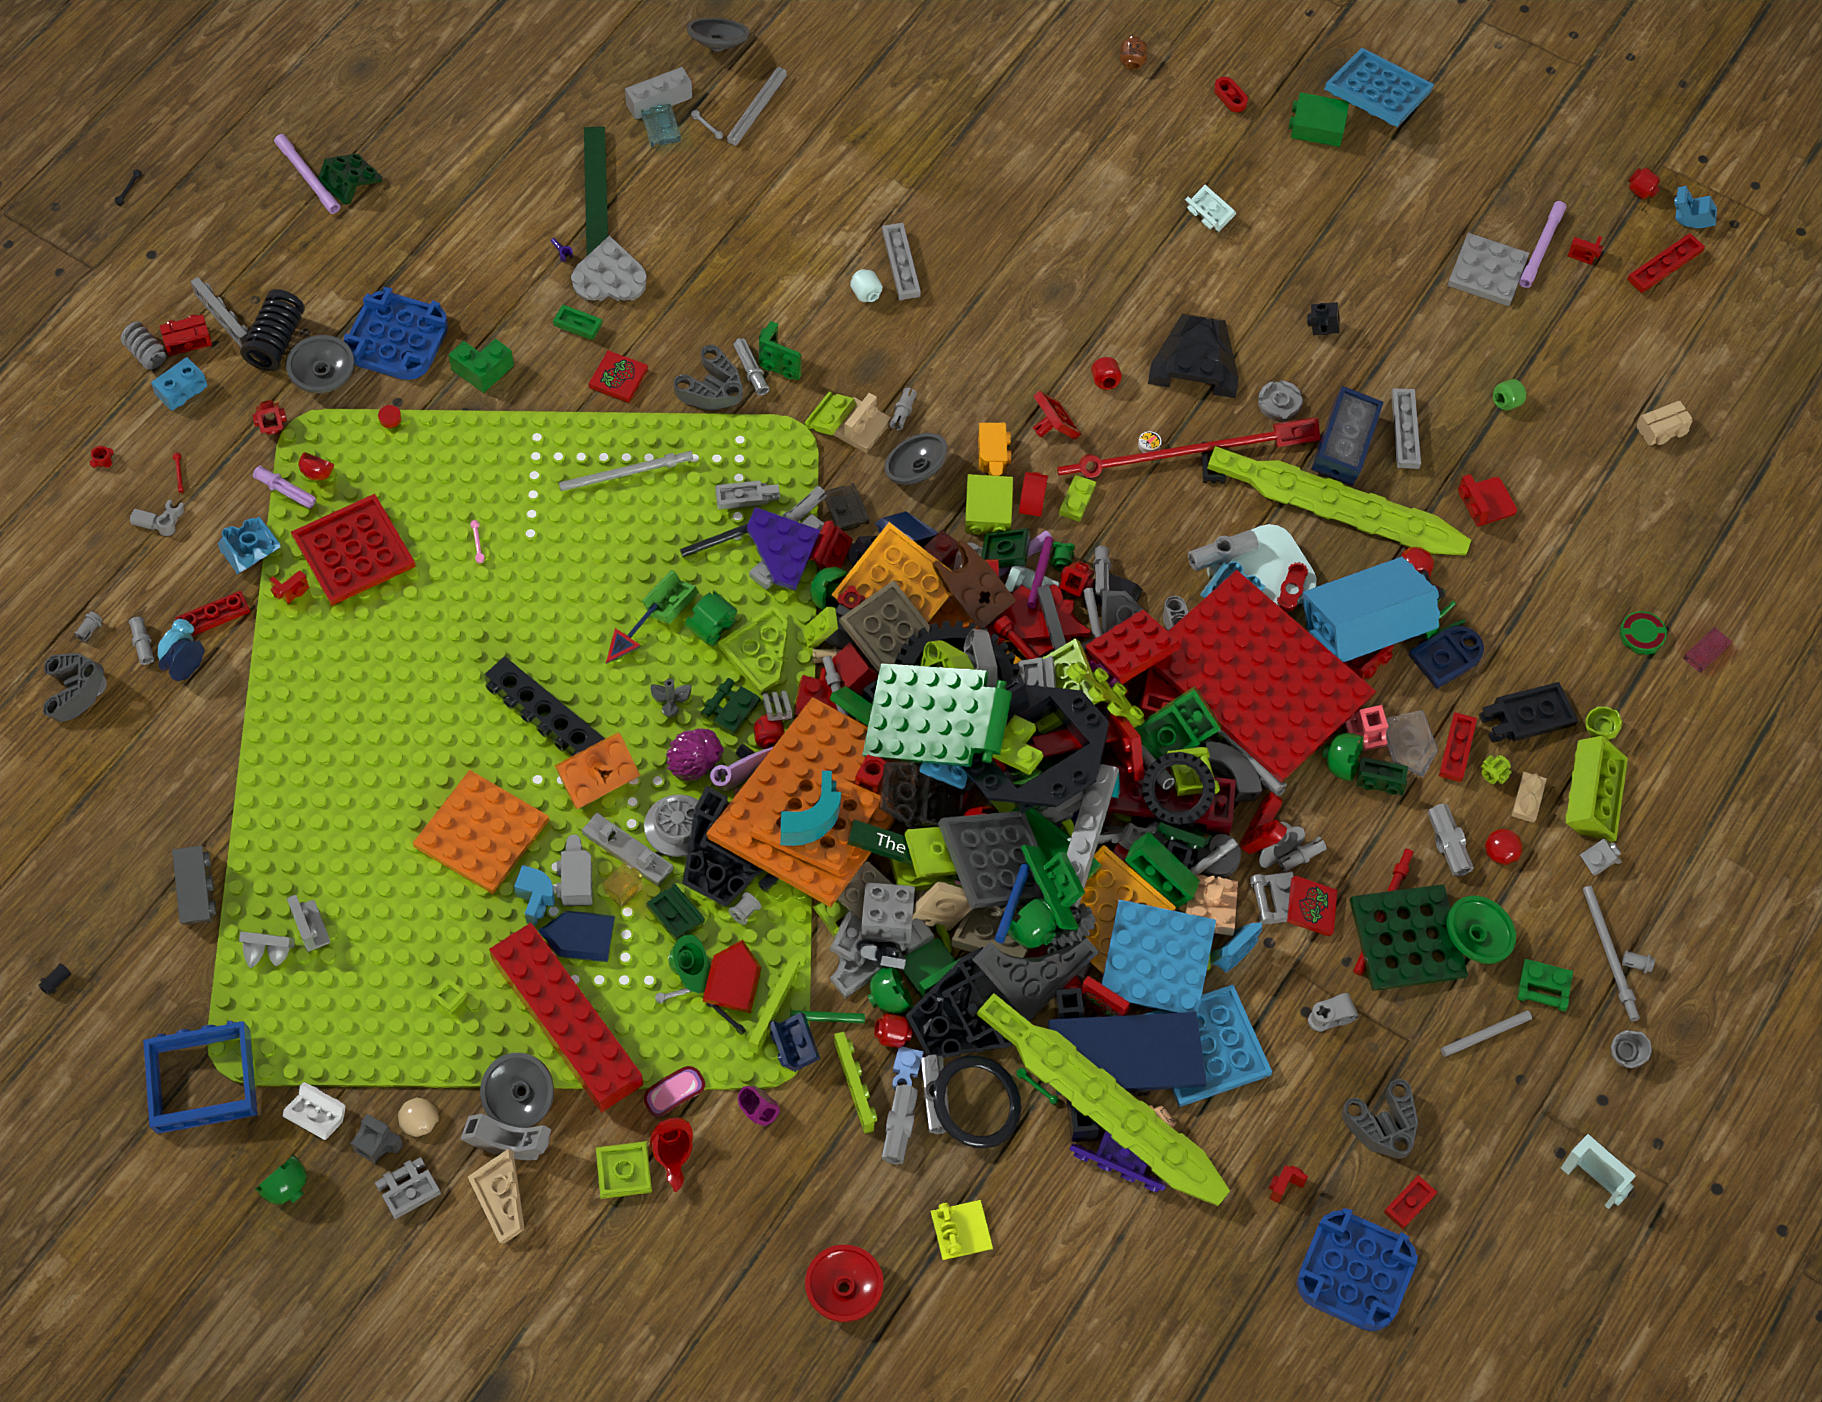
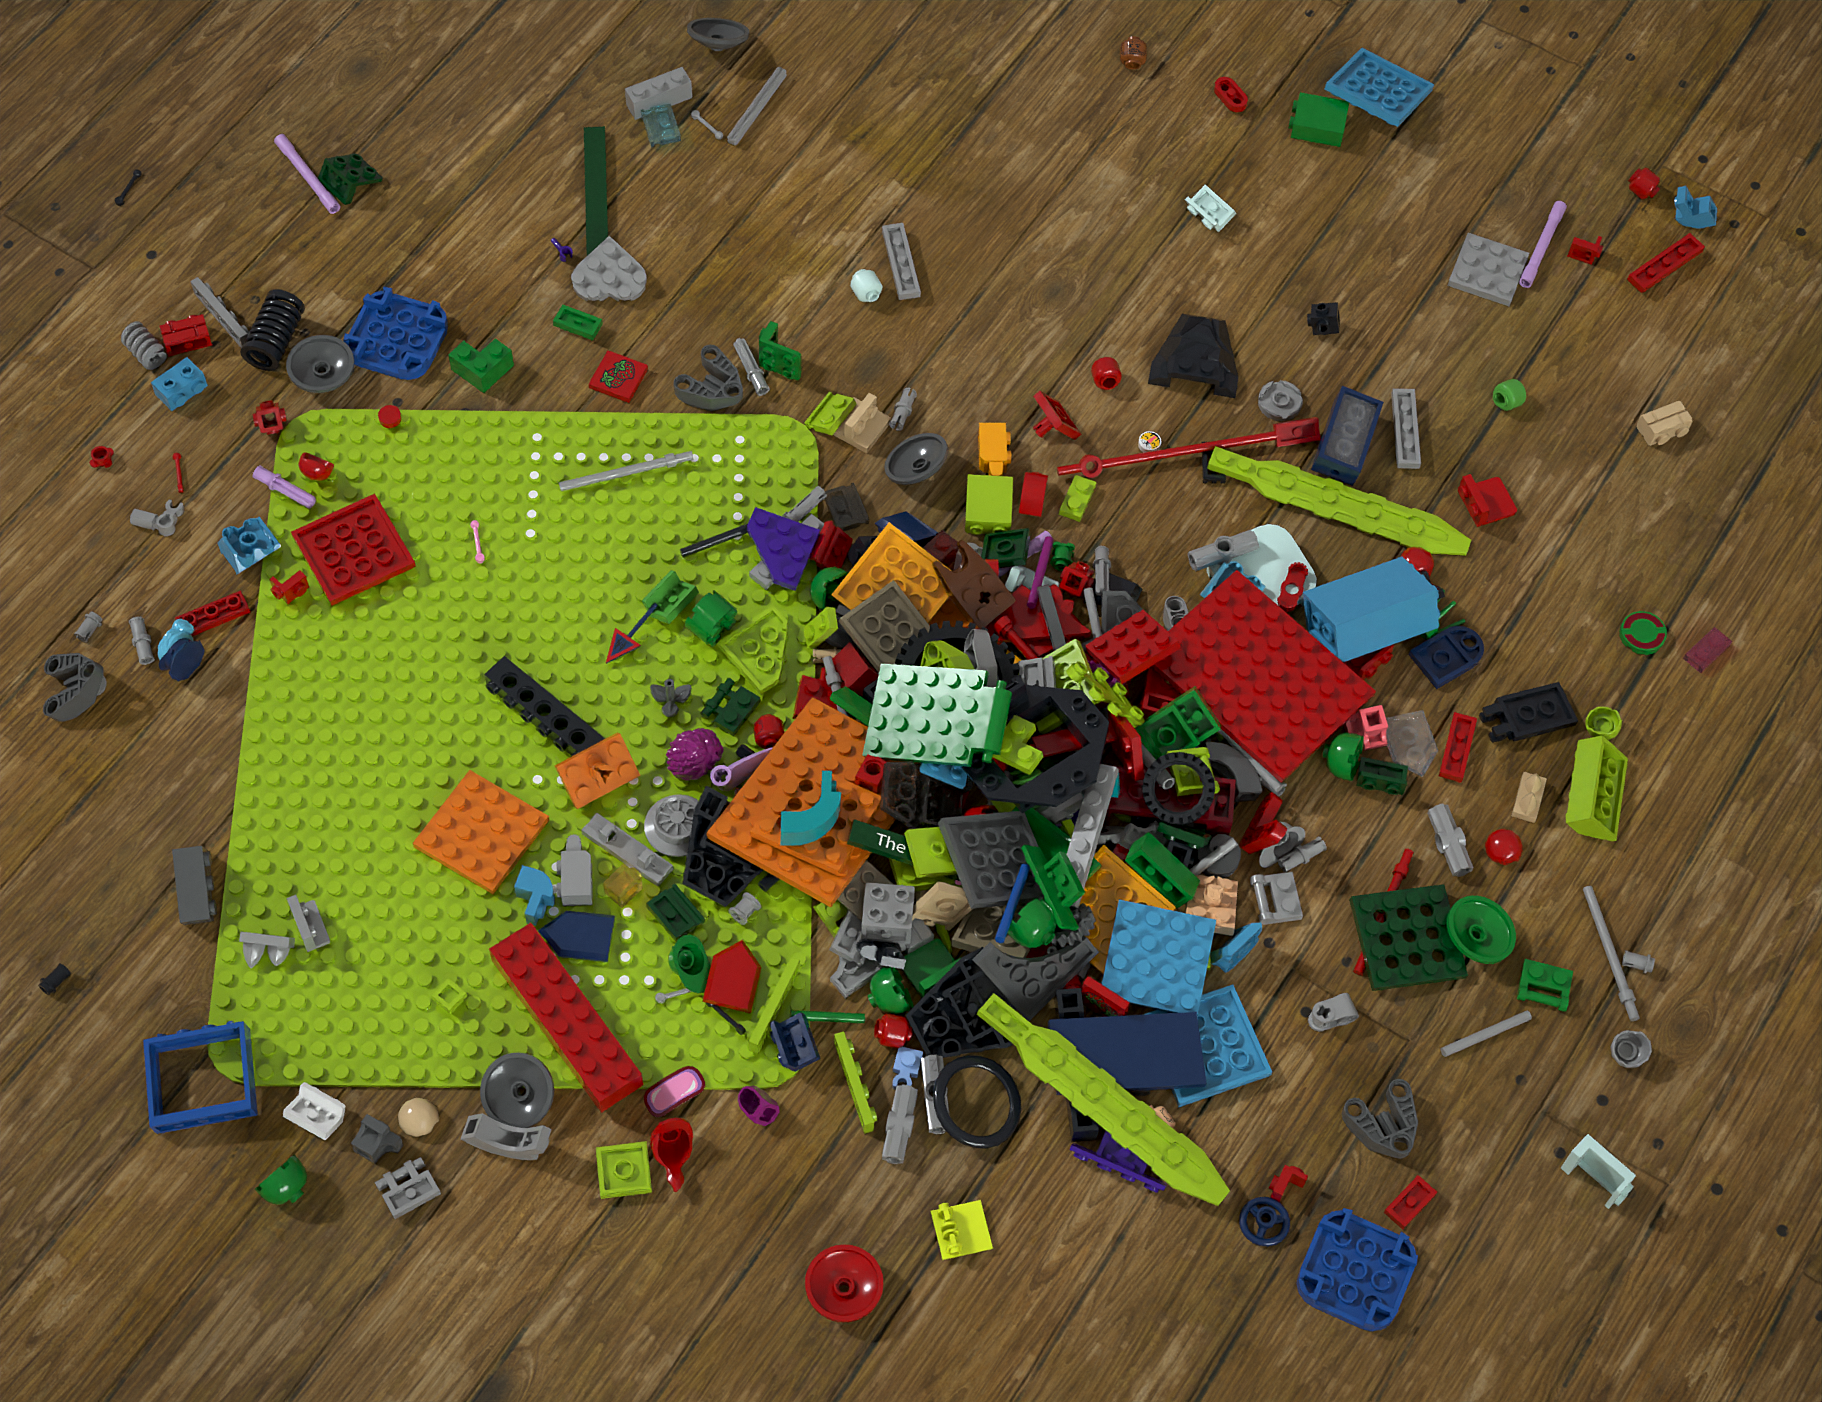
tan wing [468,1149,525,1244] -> none
light grey hinge [715,481,780,509] -> none
light grey tile [763,691,792,721] -> none
red plate [837,586,865,610] -> none
green hinge [1016,1068,1059,1105] -> none
red tile [1287,875,1337,936] -> none
lime gear [1481,755,1512,784] -> none
light grey bracket [1580,839,1622,876] -> none
none -> dark blue piece [1239,1197,1290,1247]

